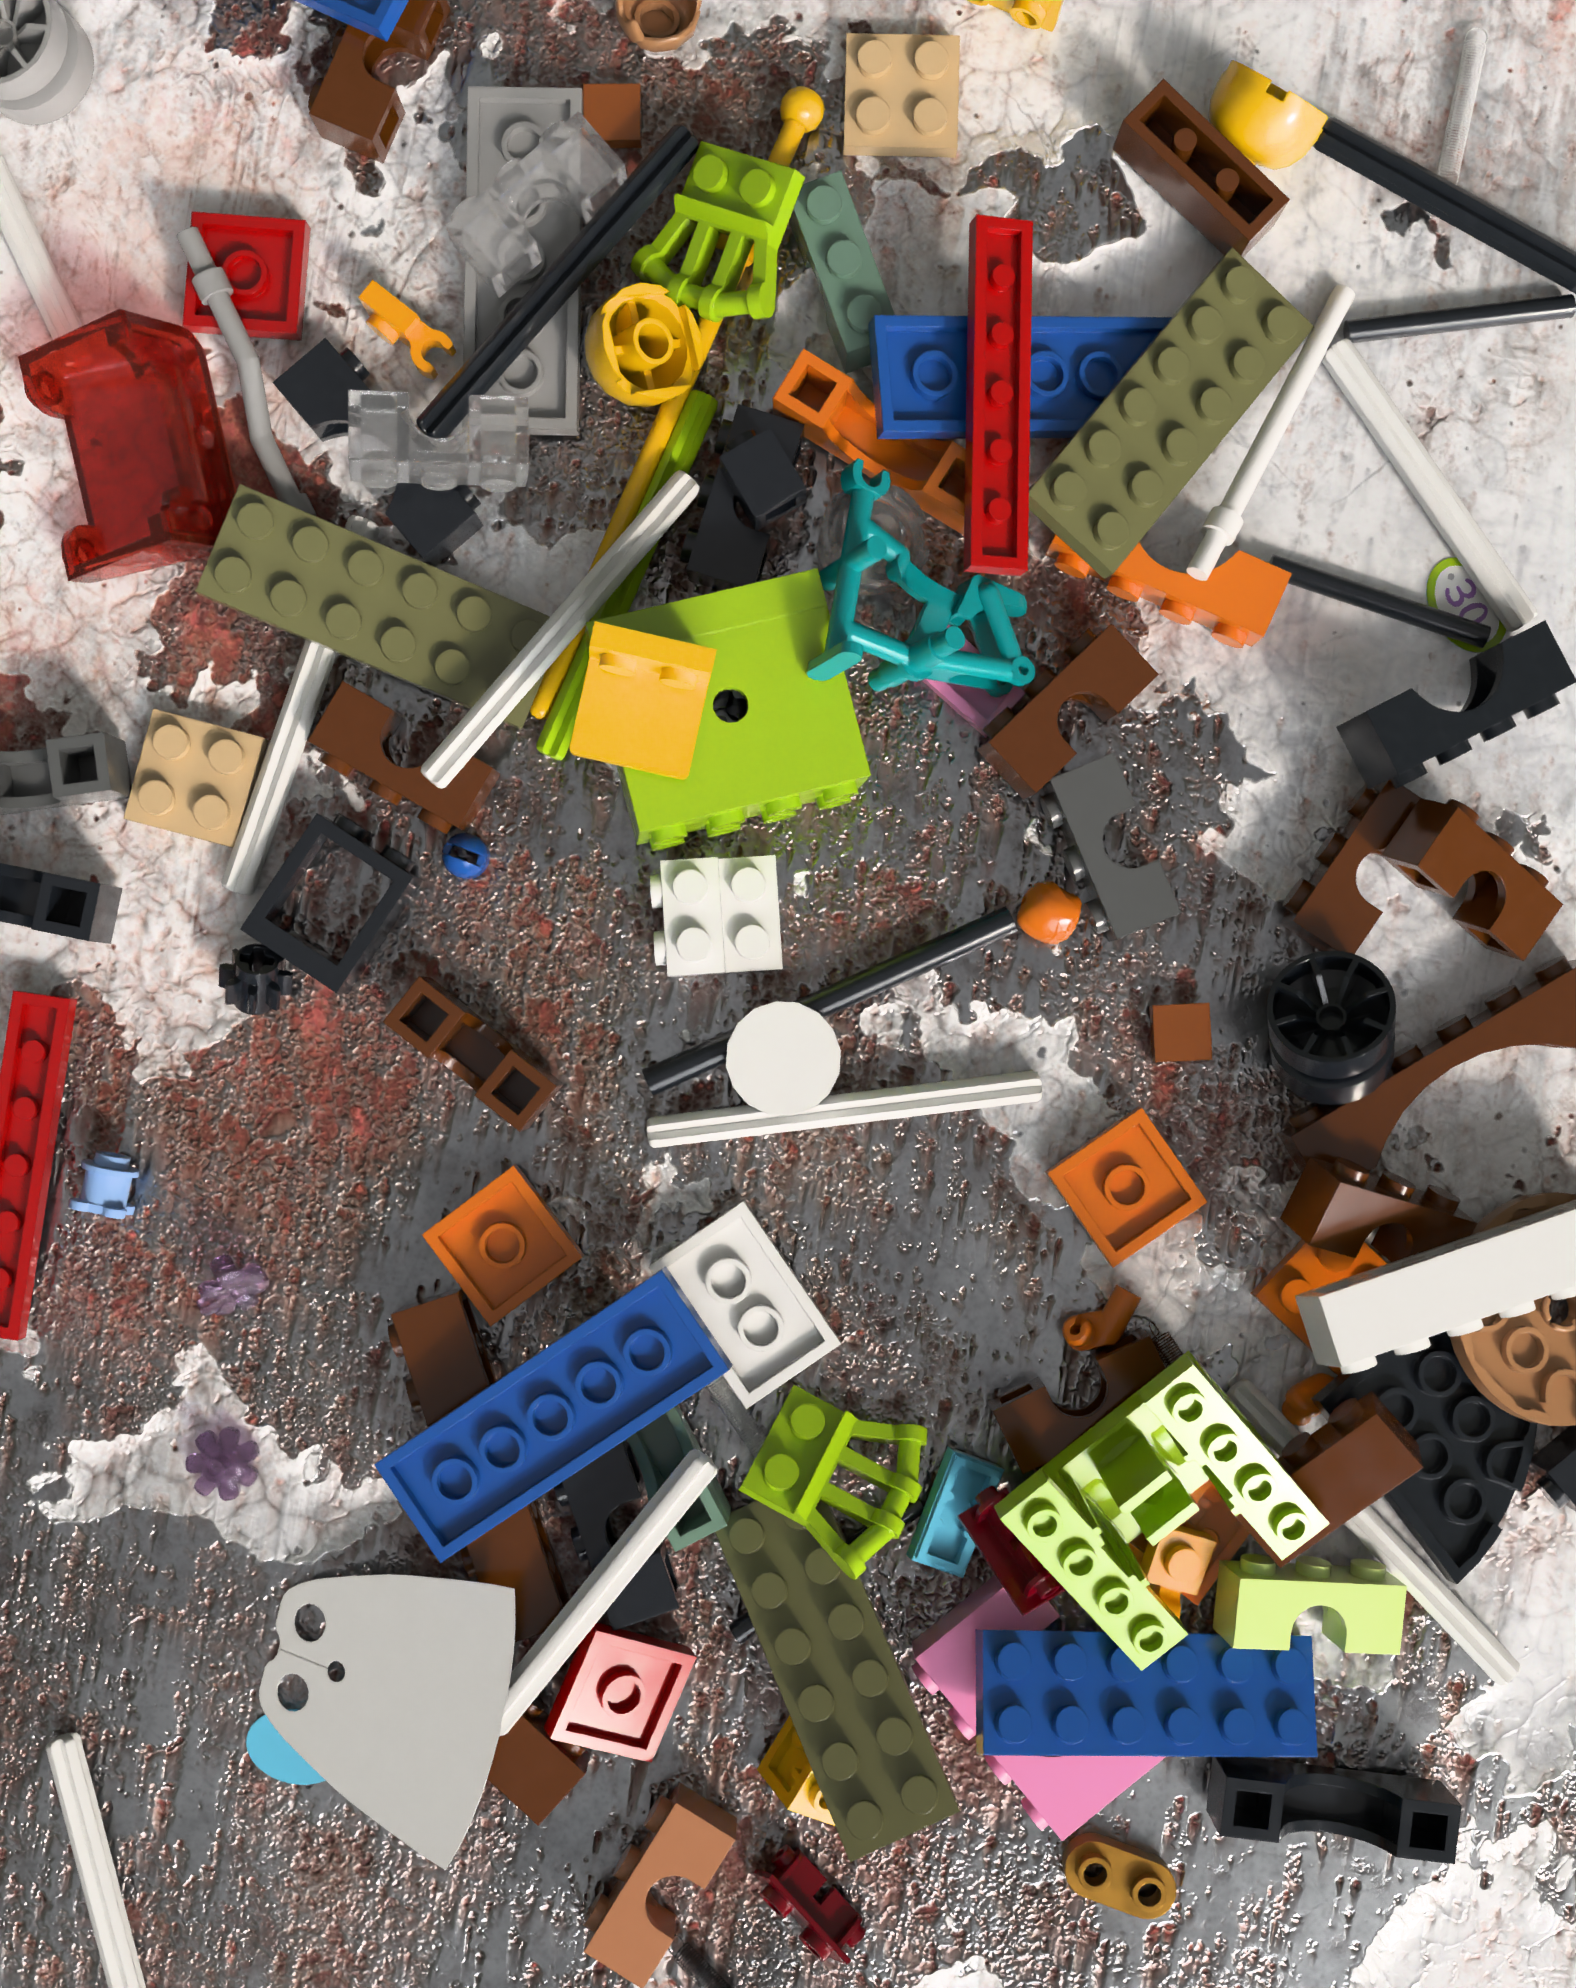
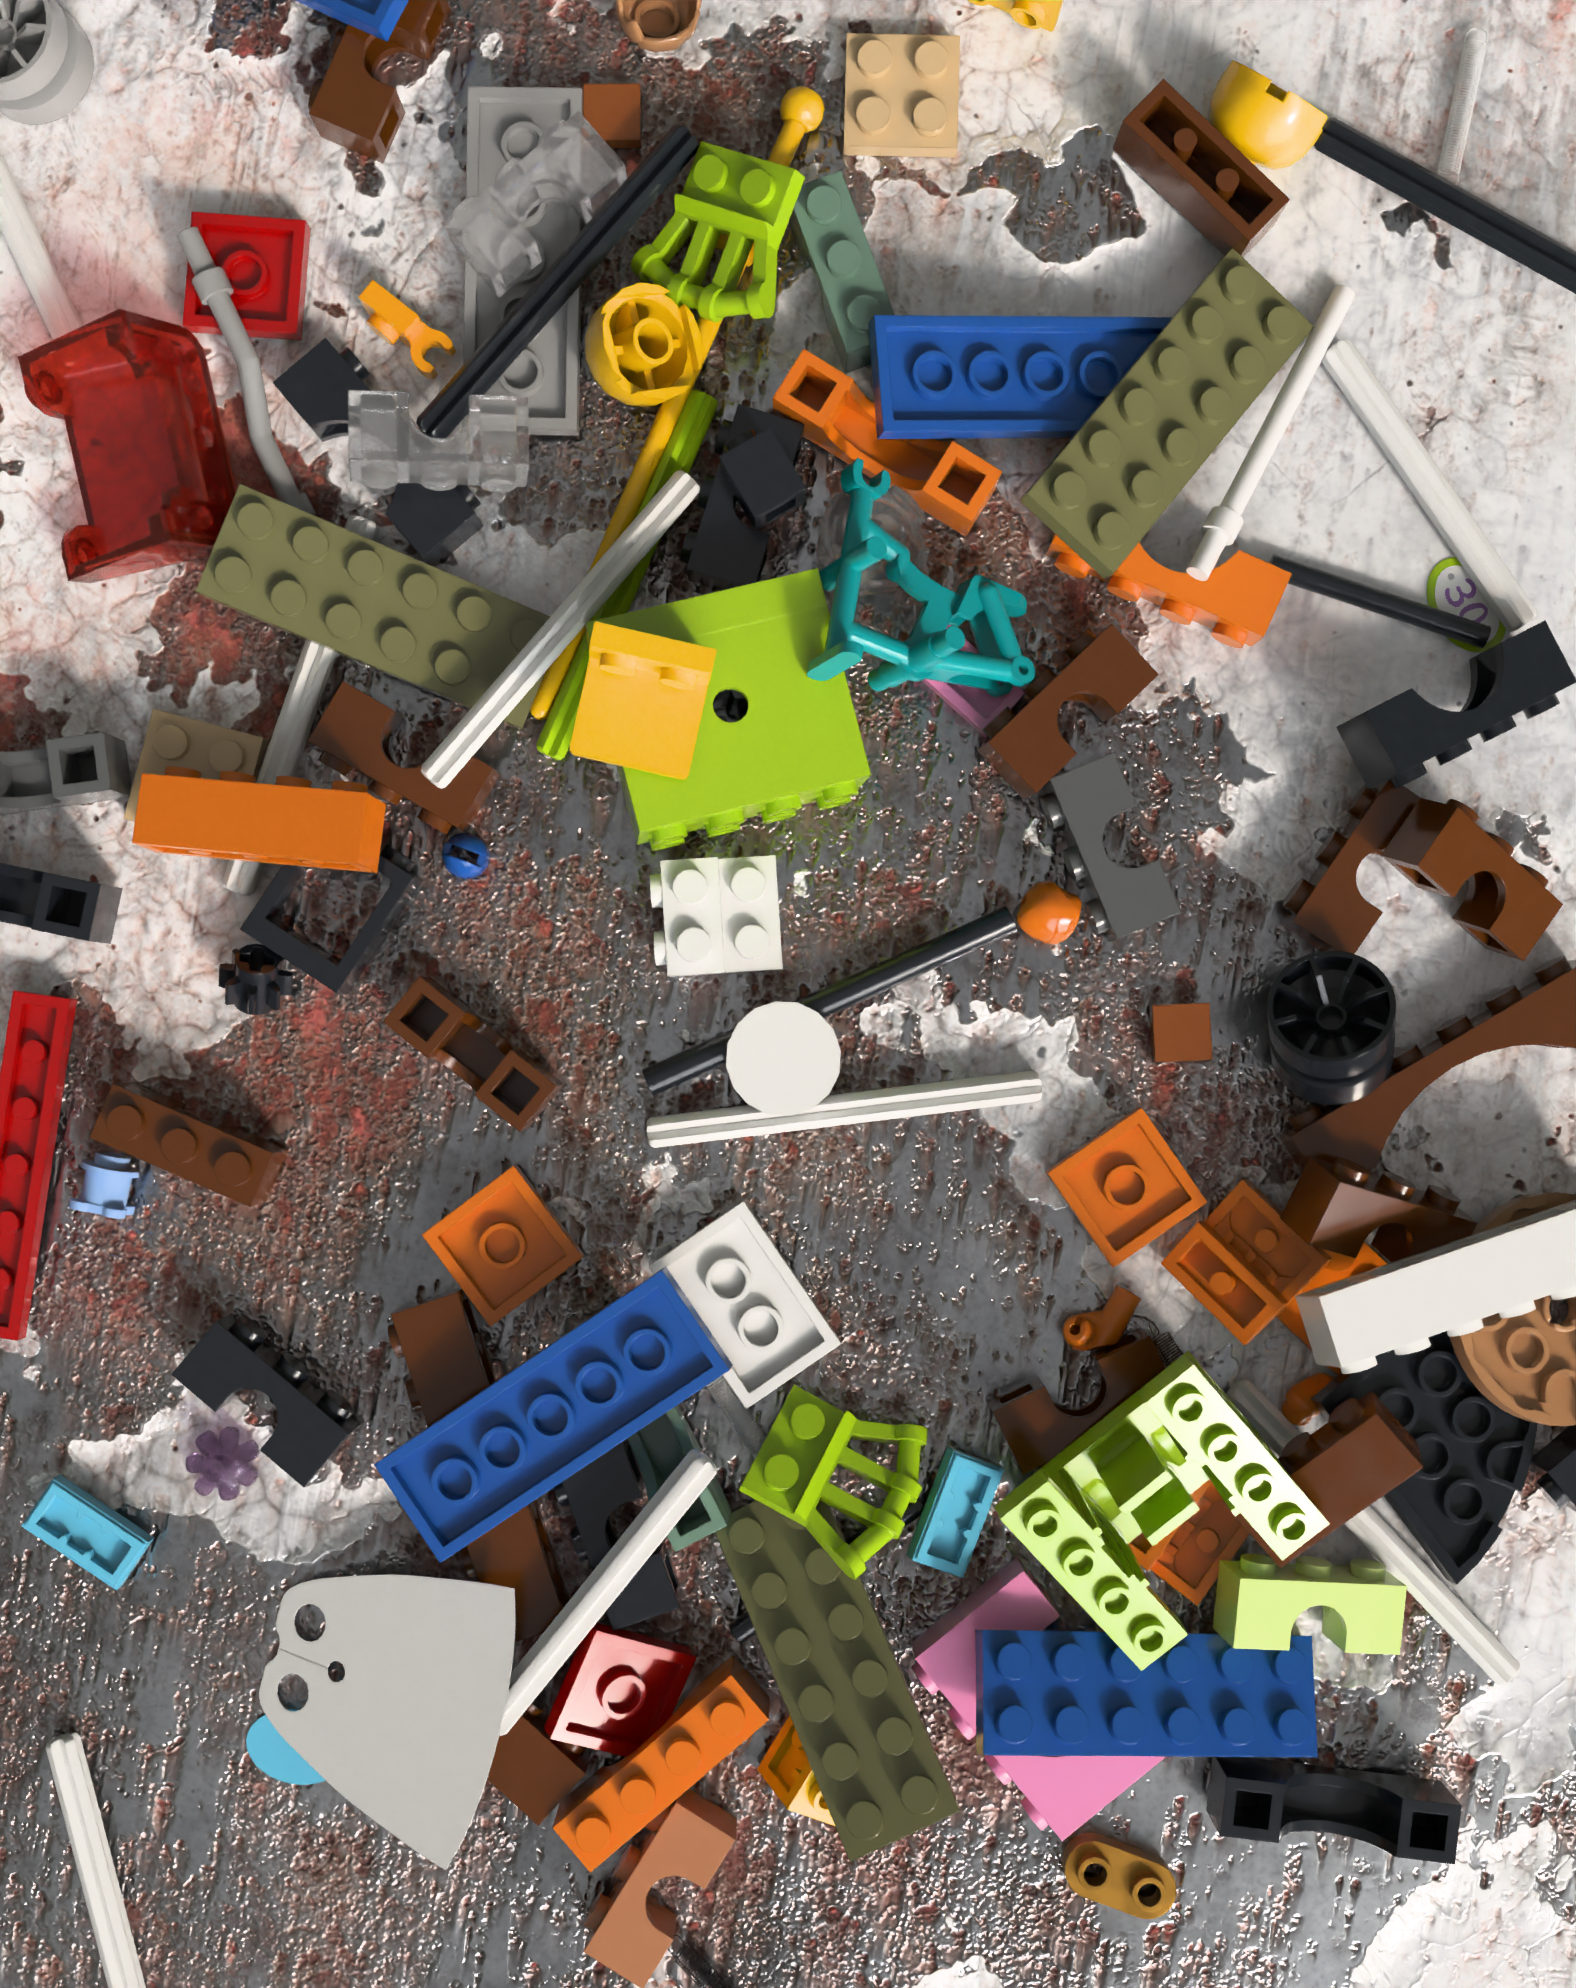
clear purple plant [196,1255,269,1316] -> none
dark red hinge [753,1844,866,1965] -> none
dark red hinge [957,1486,1065,1616] -> none
red plate [963,214,1033,576] -> none
light orange plate [1140,1526,1216,1618] -> none
black bar [1343,294,1576,343] -> none
none -> medium azure plate [21,1474,155,1590]
none -> reddish brown arch [89,1082,289,1207]
none -> orange brick [132,766,386,873]
none -> black arch [171,1313,361,1487]
none -> orange arch [552,1655,770,1873]
none -> orange slope [1161,1179,1333,1345]

